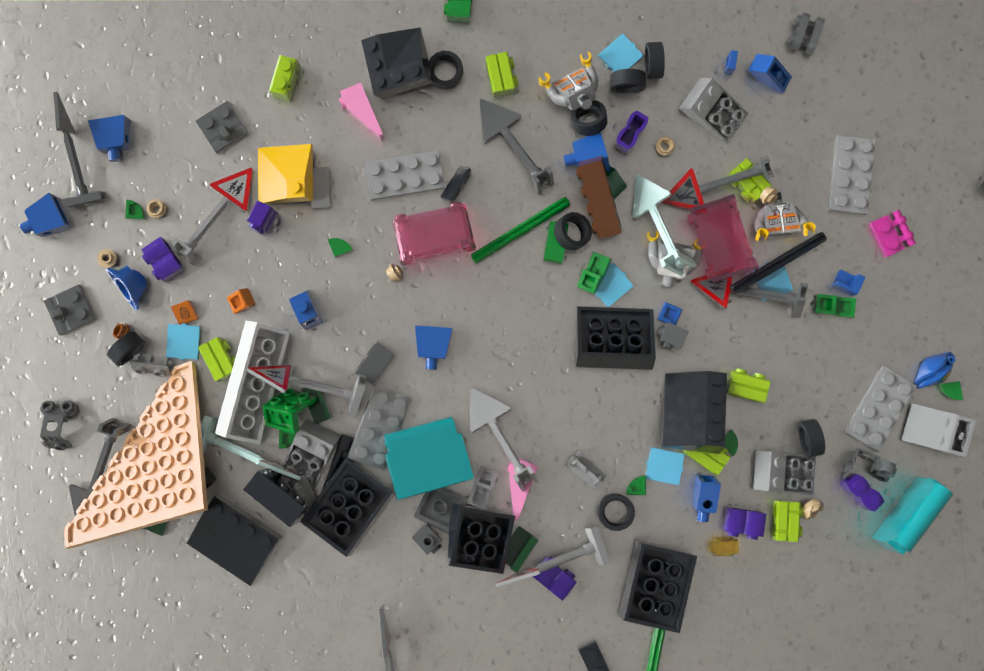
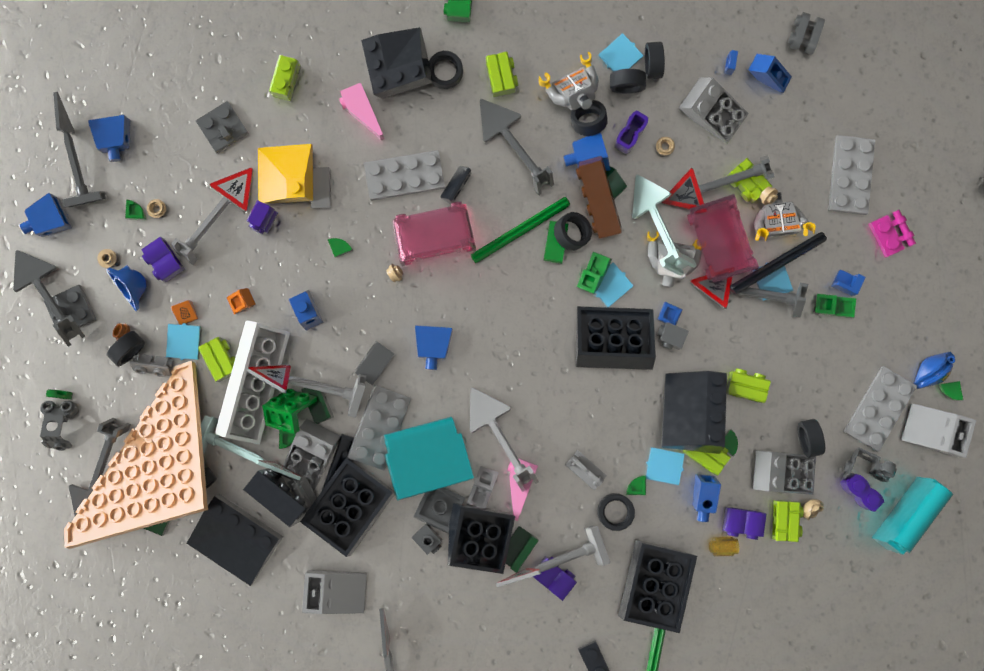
none -> dark grey piece [13,250,85,347]
none -> green tile [46,389,73,400]
none -> light grey slope [302,570,367,614]

